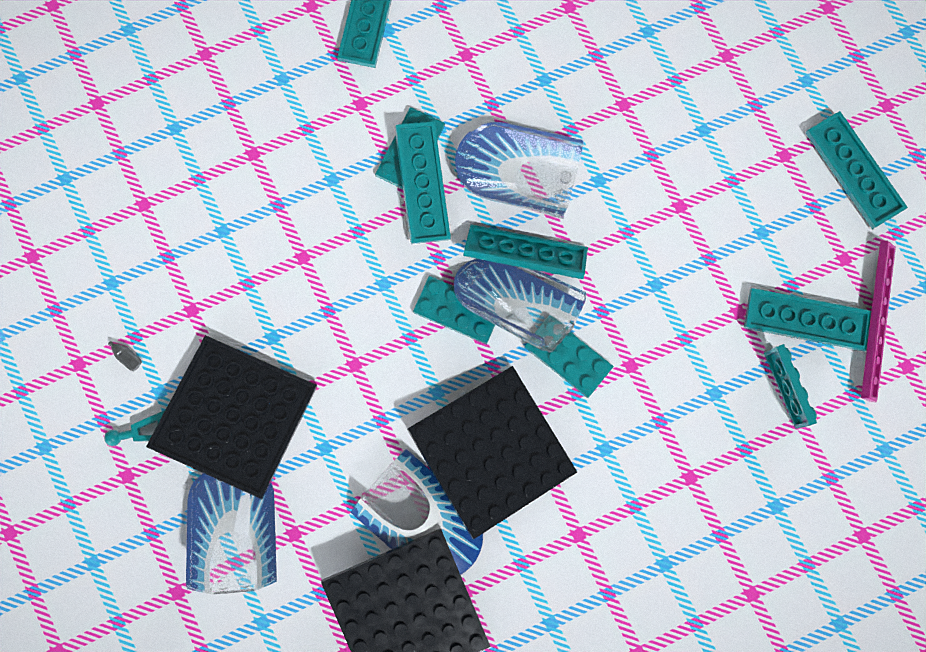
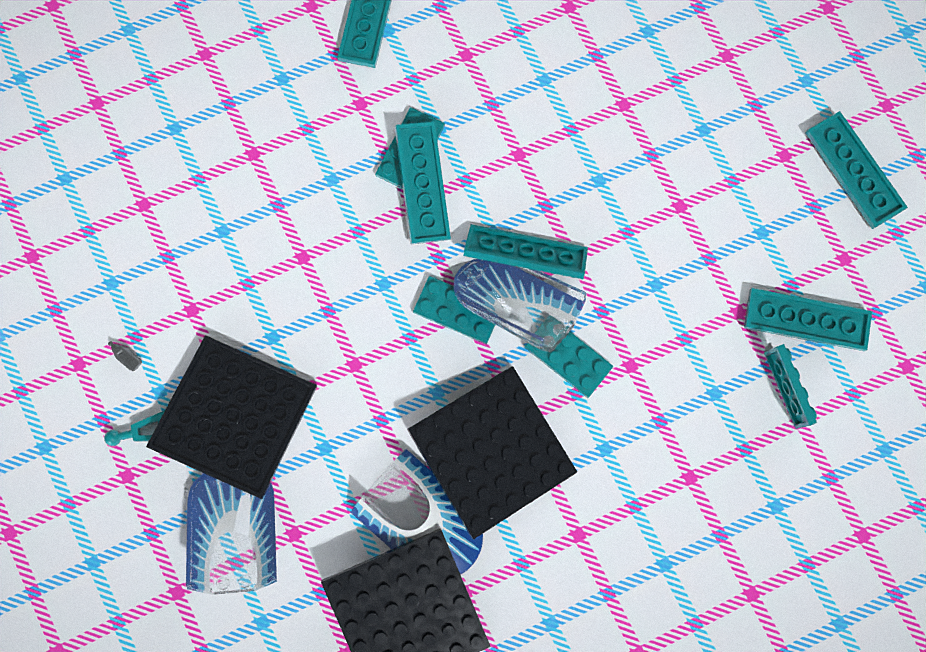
clear windscreen [455,122,584,219] -> none
dark pink tile [861,240,896,403] -> none

